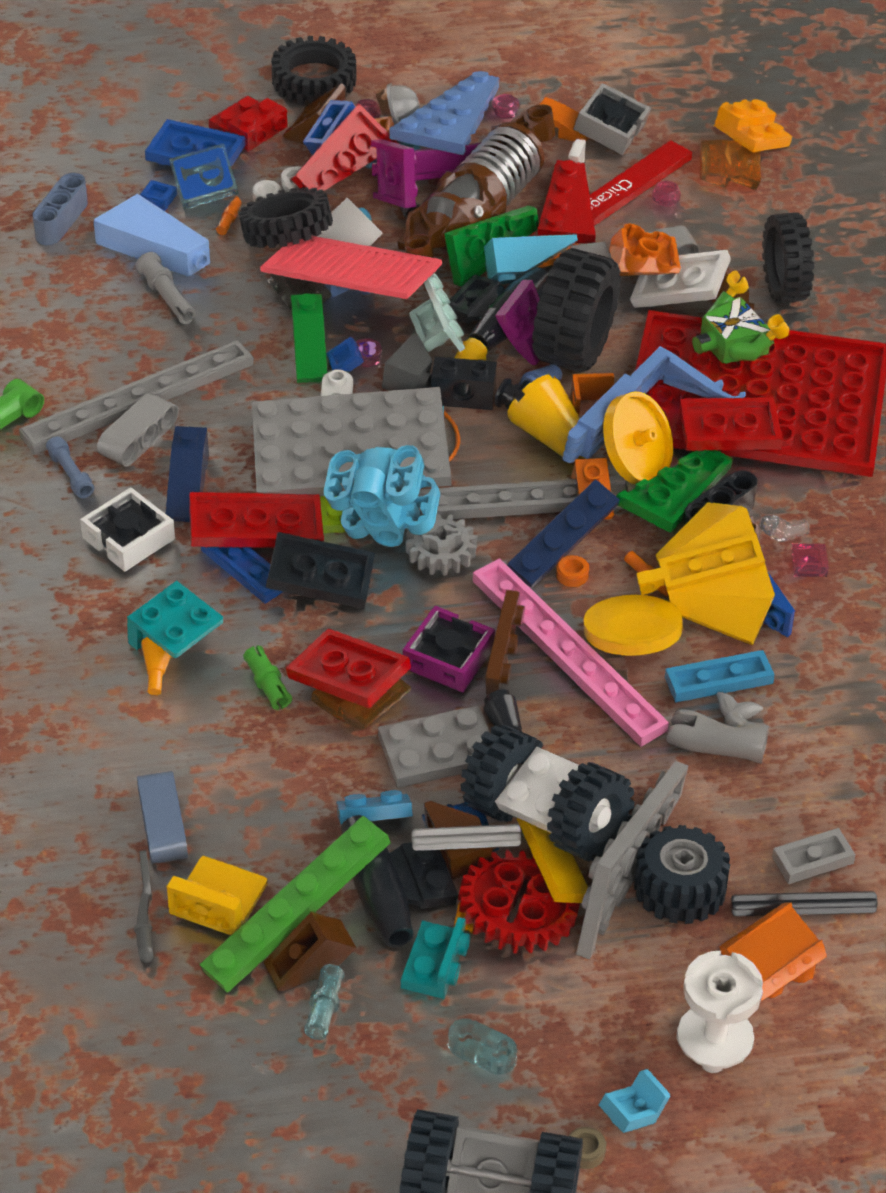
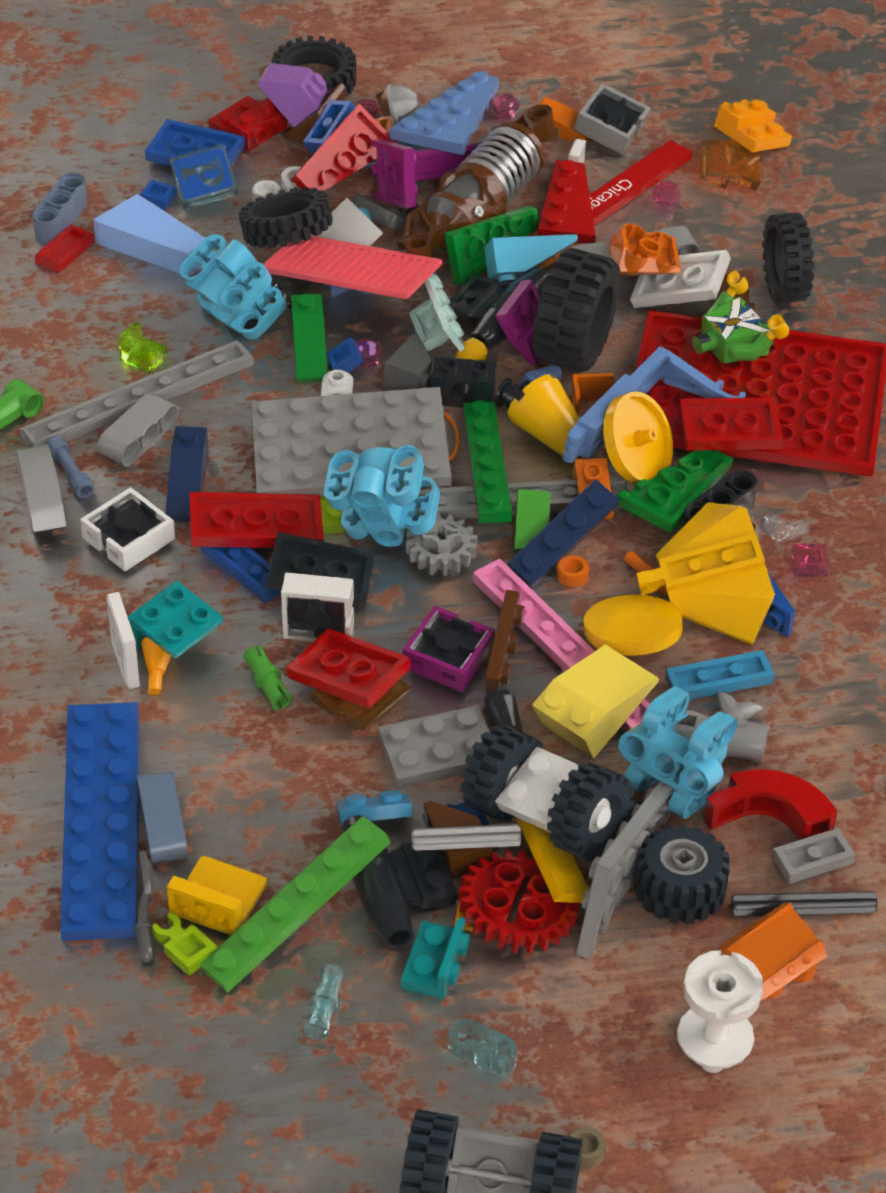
light grey pin [135,252,197,324] -> none
orange piece [216,196,242,235] -> none
reddish brown slope [263,912,356,991] -> none
medium azure bracket [599,1069,670,1133] -> none
none -> light grey arch [16,444,66,532]
none -> red tile [35,224,95,273]
none -> blue plate [61,702,139,941]
none -> white tile [106,592,140,689]
none -> clear neon green bracket [118,321,168,373]
none -> lime plate [152,912,217,976]
none -> medium azure piece [180,234,287,339]
none -> medium lavender slope [257,63,327,127]
none -> piece [281,573,354,642]
none -> dark grey piece [352,194,408,231]
none -> green plate [463,400,512,523]
none -> bright green tile [514,489,551,554]
none -> light yellow slope [532,645,659,759]
none -> medium azure piece [618,686,738,819]
none -> red arch [704,769,838,840]

